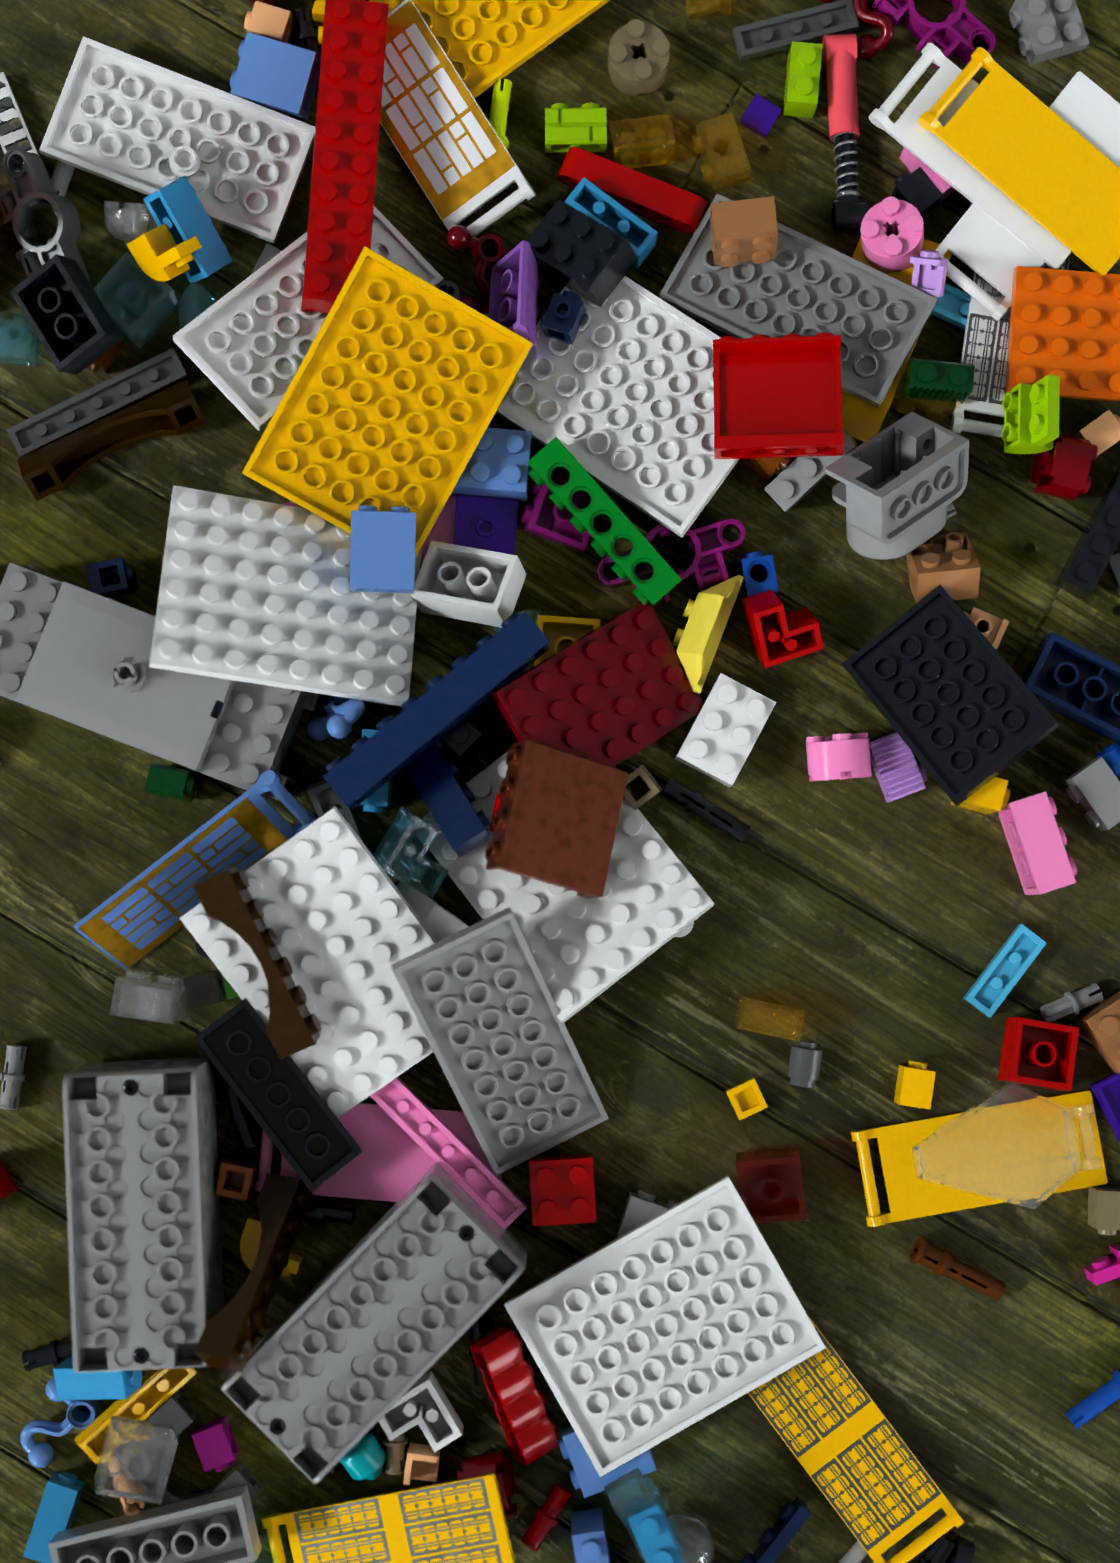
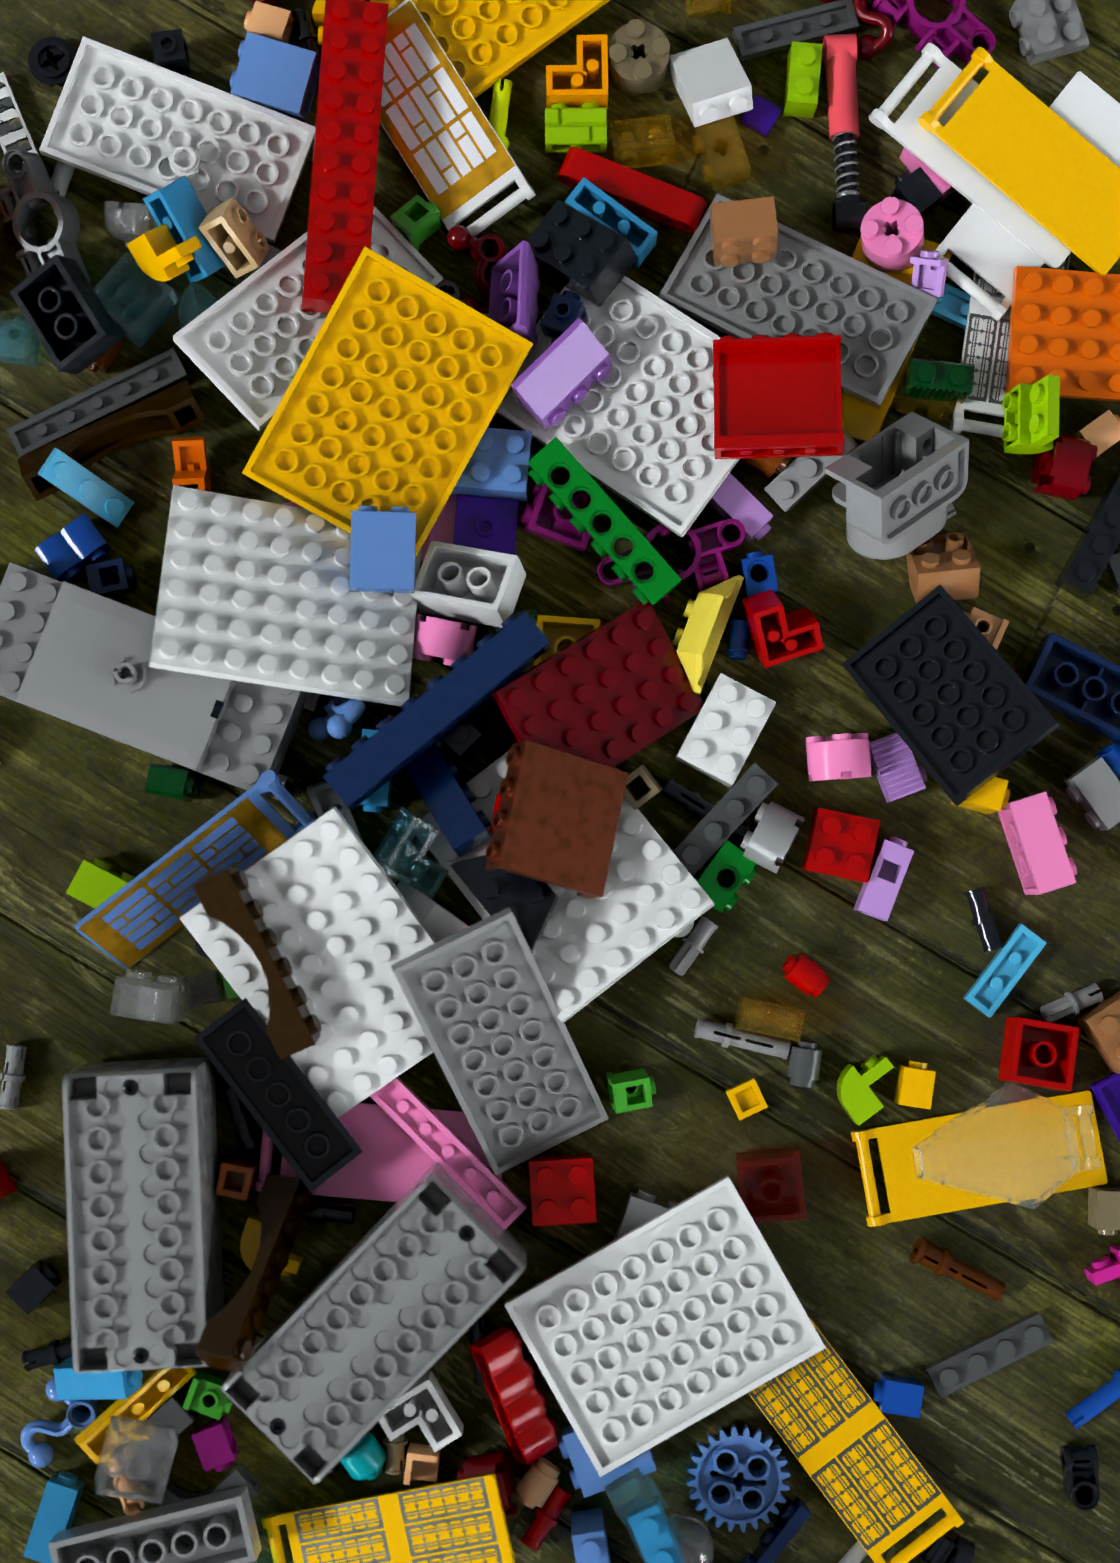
none -> black brick [5,1259,63,1315]
none -> black gear [28,37,76,87]
none -> blue brick [34,514,111,583]
none -> medium azure plate [37,448,135,528]
none -> lime brick [66,857,135,908]
none -> black brick [151,29,192,75]
none -> orange brick [172,436,211,492]
none -> bright green brick [182,1371,234,1420]
none -> tan brick [198,197,270,278]
none -> bright green brick [390,194,442,251]
none -> bright pink brick [412,614,478,666]
none -> black wing [450,855,558,954]
none -> slope [511,318,612,431]
none -> light nougat brick [516,1457,561,1509]
none -> light orange brick [546,34,609,109]
none -> bright green brick [606,1068,656,1114]
none -> light grey axle [668,916,718,976]
none -> white brick [669,38,753,127]
none -> dark grey plate [672,762,778,876]
none -> medium blue gear [686,1423,790,1533]
none -> light grey pin [694,1018,791,1060]
none -> green brick [696,840,758,913]
none -> lavender brick [708,473,773,543]
none -> blue pin [725,620,750,660]
none -> light grey brick [740,801,805,874]
none -> red brick [782,952,830,997]
none -> red brick [801,808,880,883]
none -> lime brick [836,1055,894,1126]
none -> lavender brick [853,836,914,921]
none -> blue brick [873,1373,924,1418]
none -> dark grey plate [925,1311,1054,1398]
none -> black pin [965,887,1003,952]
none -> black piece [1060,1444,1100,1511]

